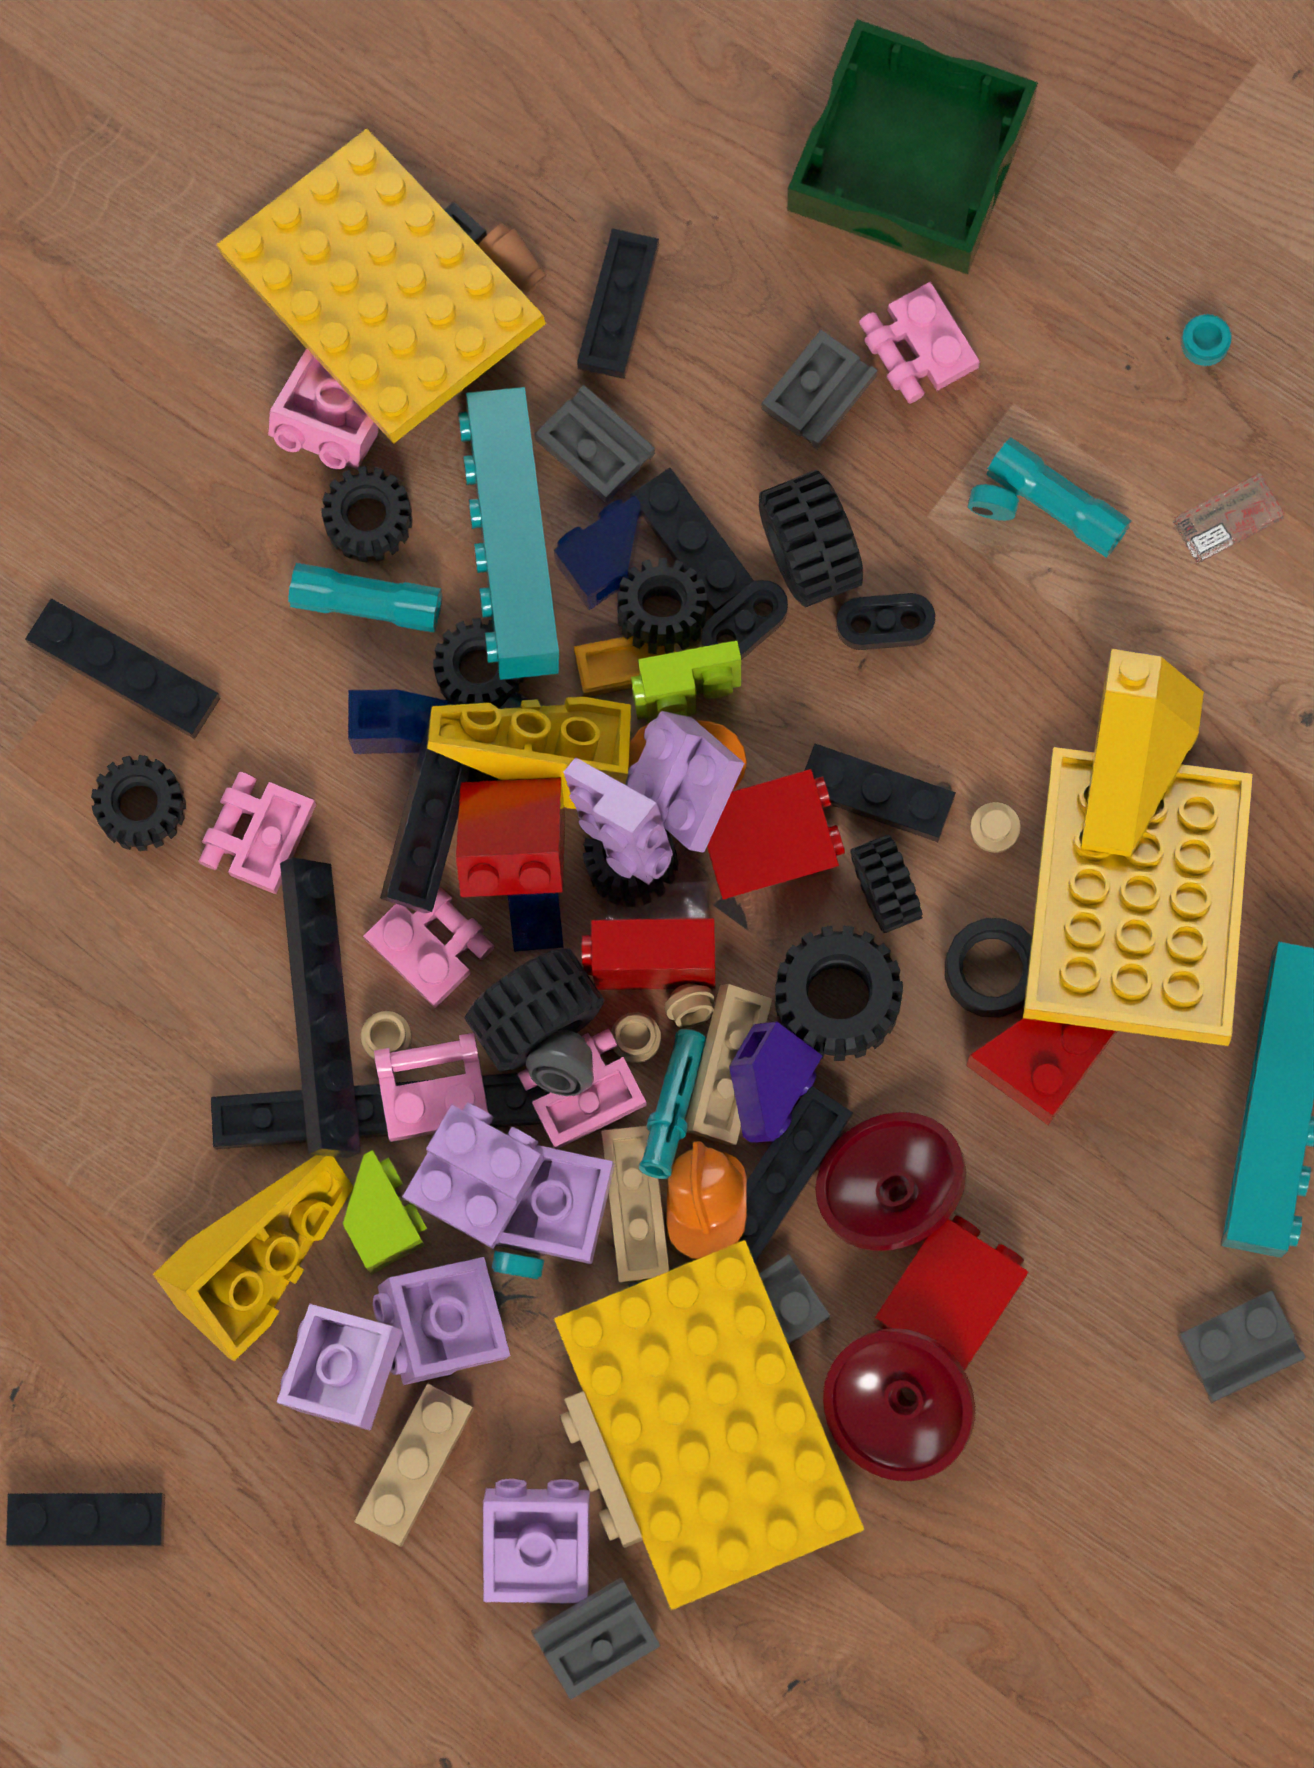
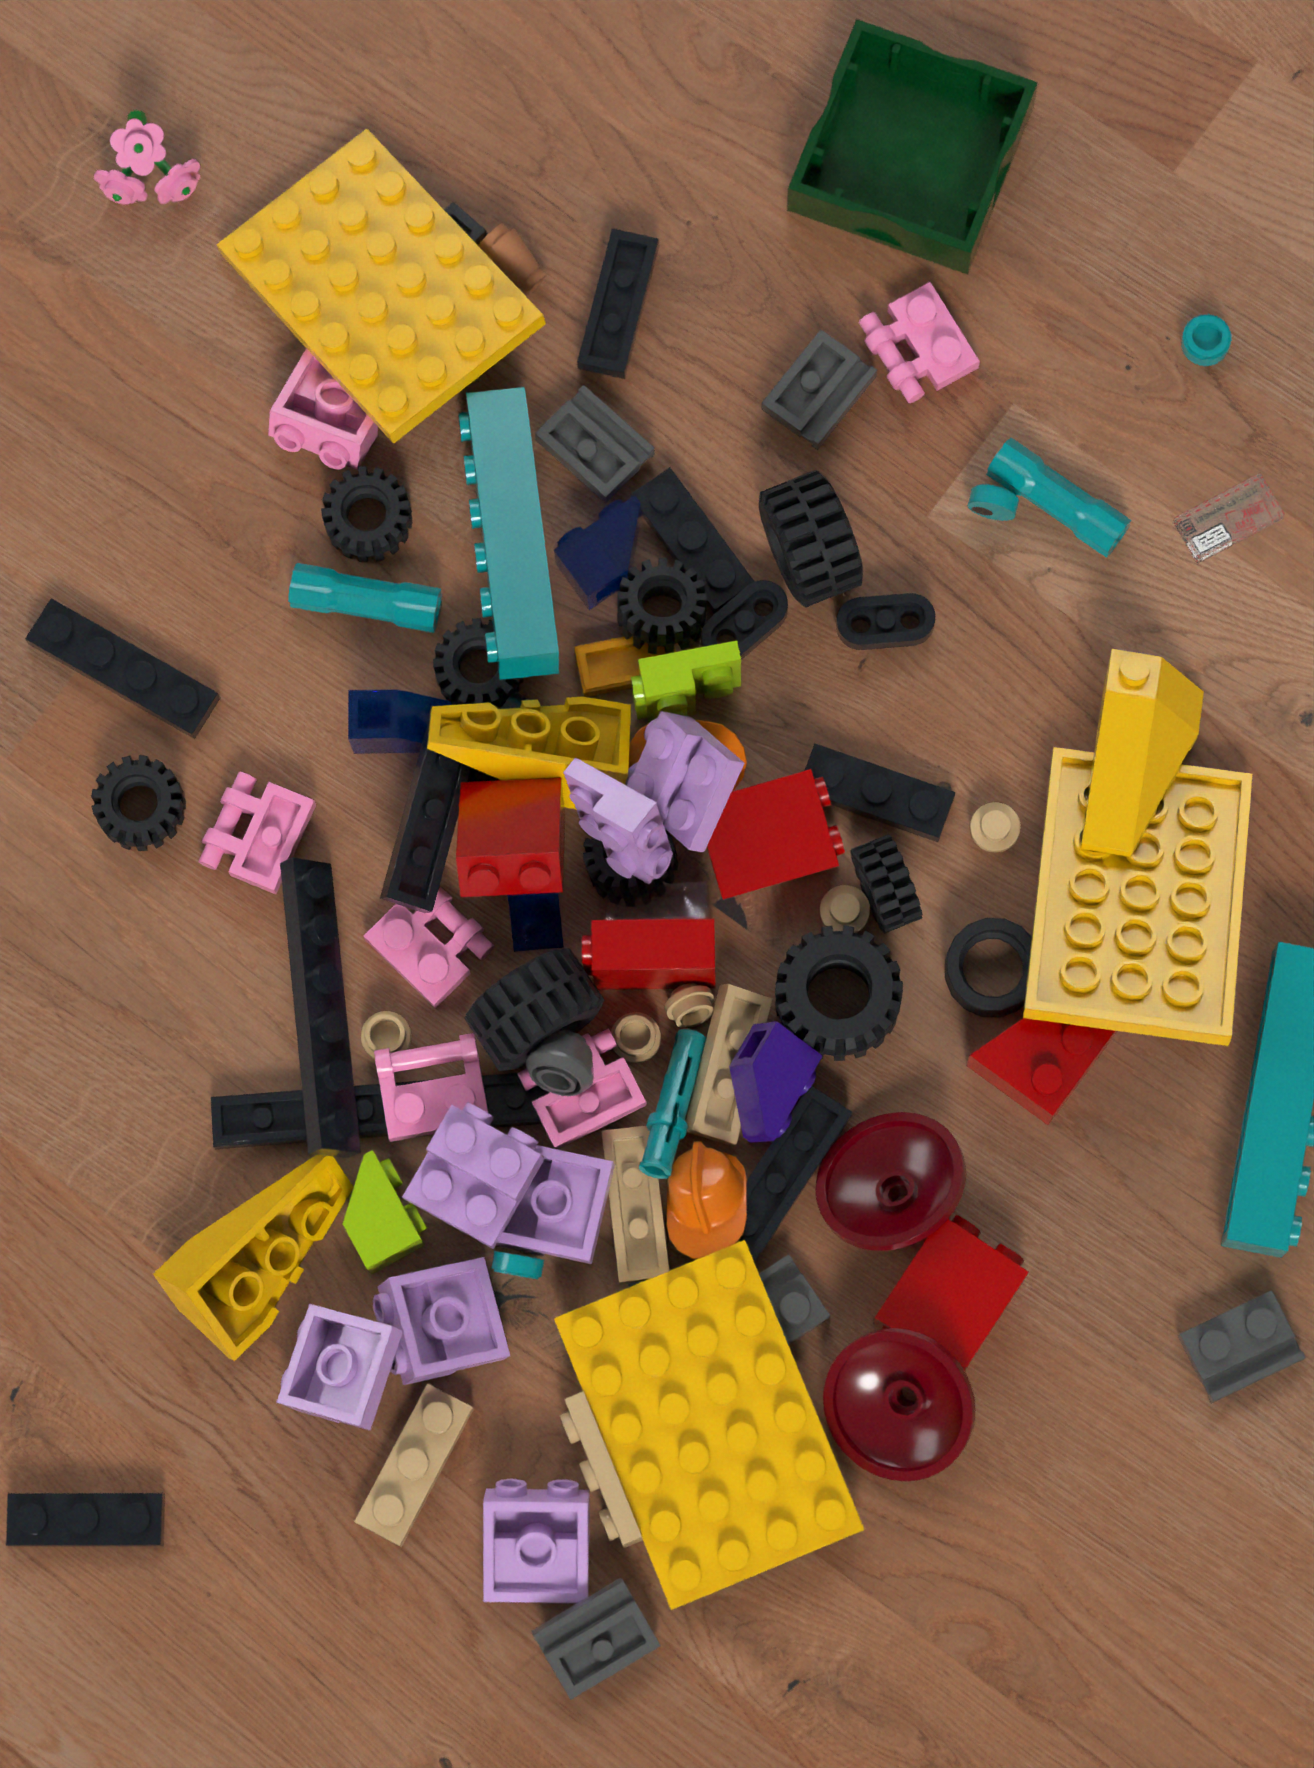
none -> bright pink plant [94,110,200,204]
none -> tan plate [820,885,870,933]

